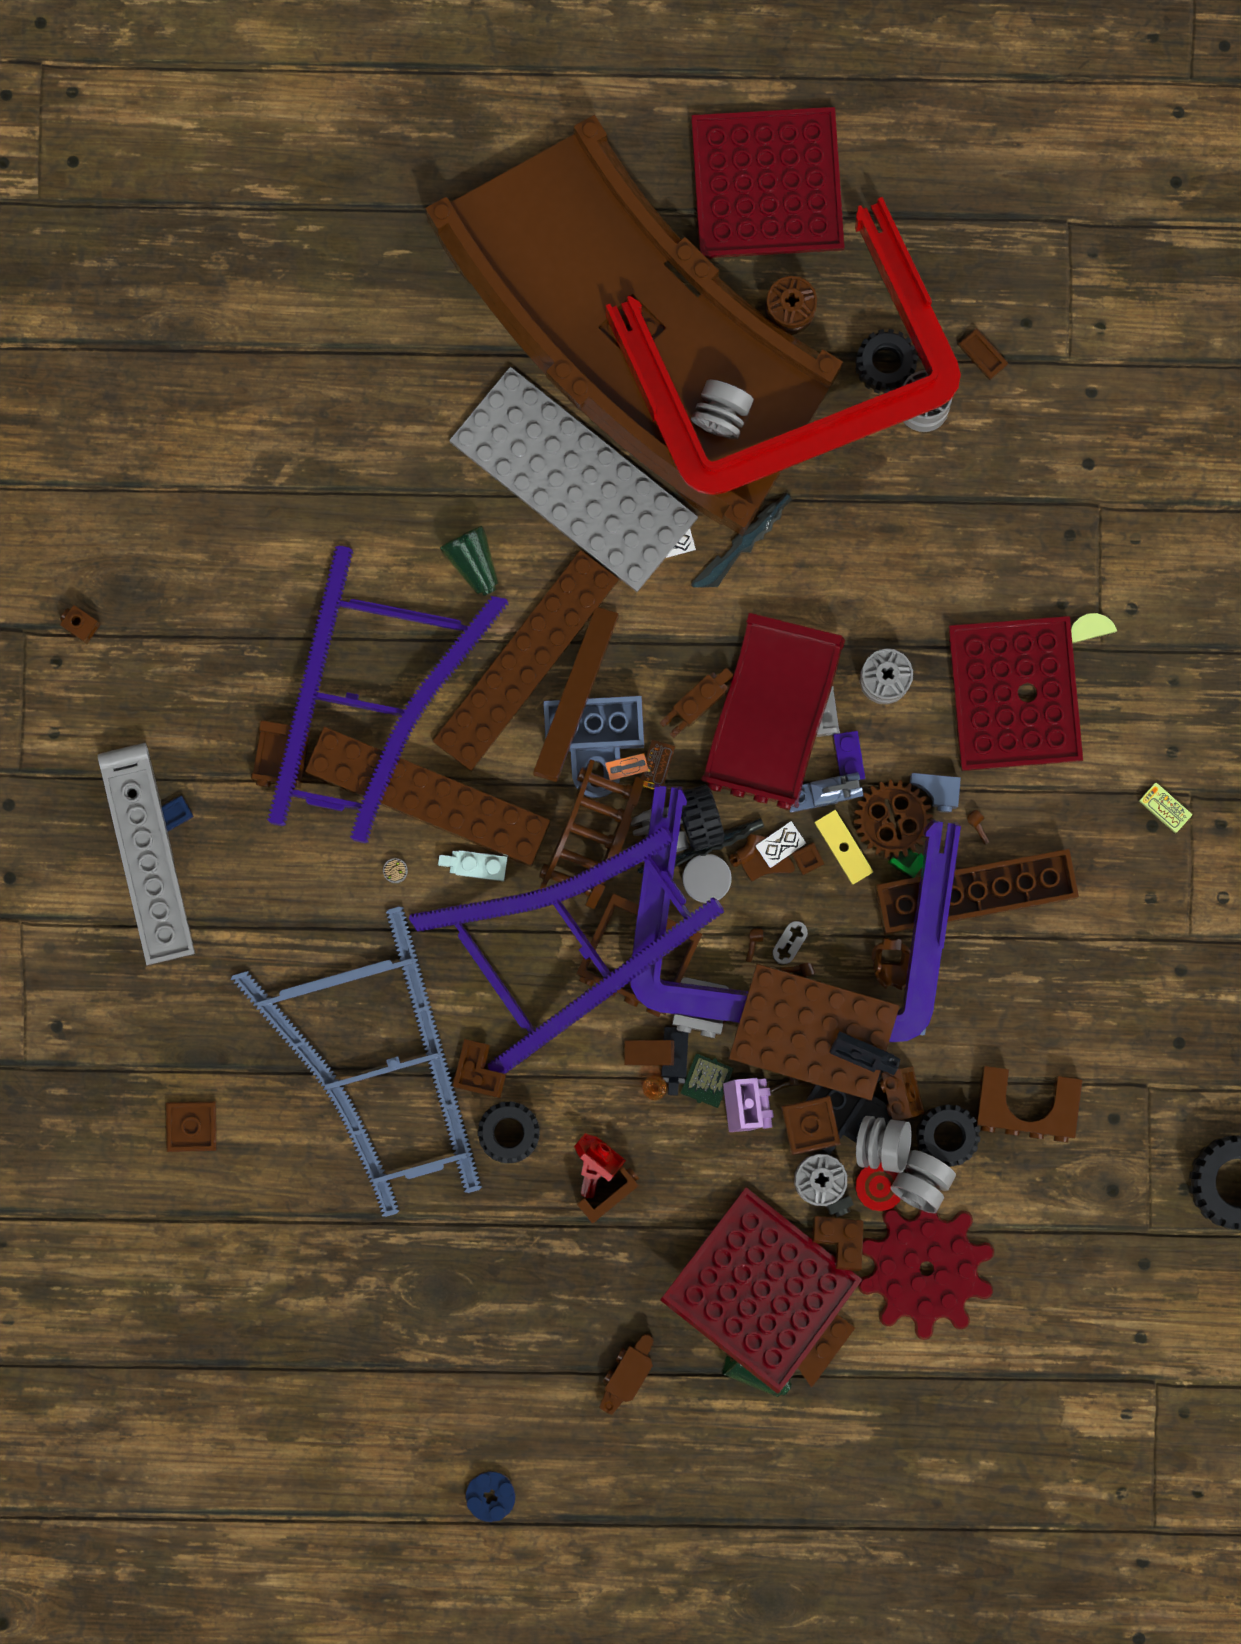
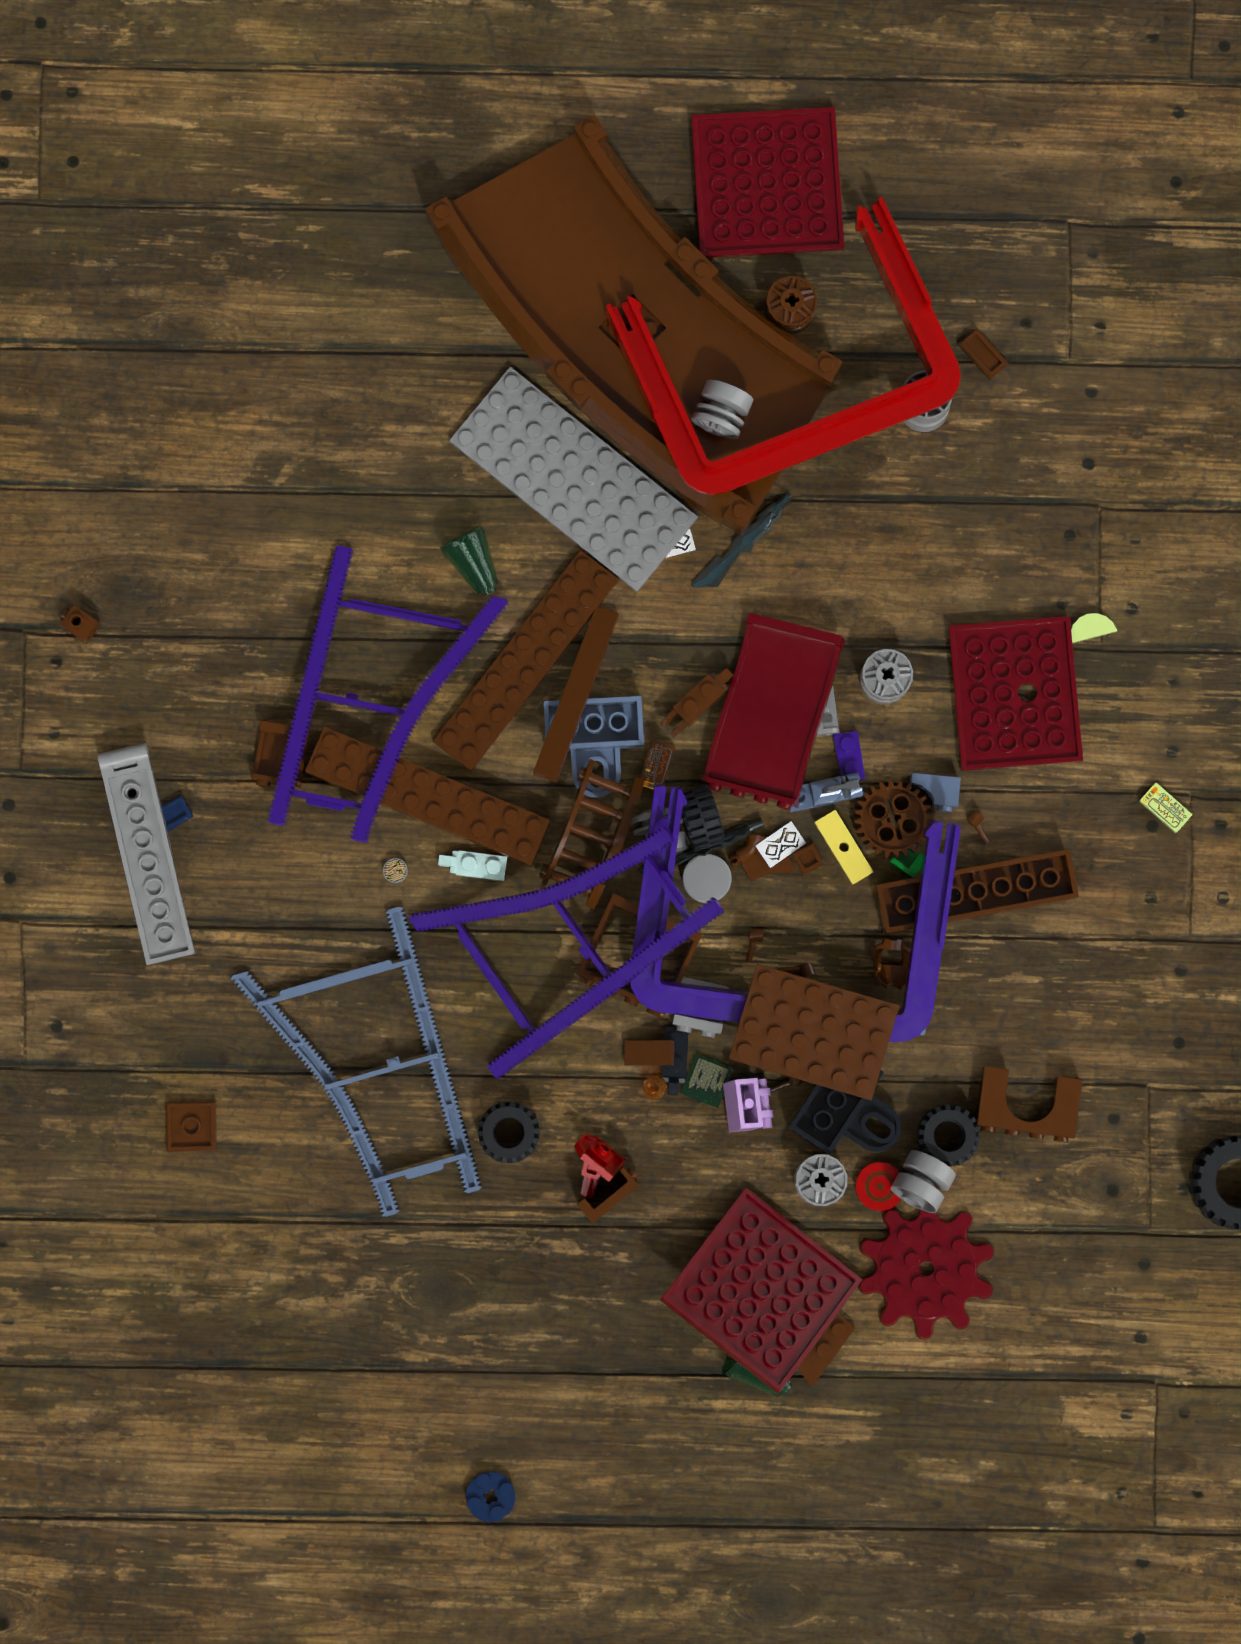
reddish brown plate [453,1039,506,1098] -> none
reddish brown hinge [599,1333,654,1415] -> none
orange sticker [605,753,649,780] -> none
light grey beam [773,921,808,965] -> none
reddish brown tile [781,1096,841,1155] -> none
reddish brown plate [812,1216,863,1271] -> none
pearl dark grey plate [826,1196,854,1217] -> none
black hinge [829,1031,901,1075] -> none
black tyre [855,329,918,394] -> none
light grey wheel [856,1116,911,1173] -> none
reddish brown plate [880,1066,925,1120] -> none

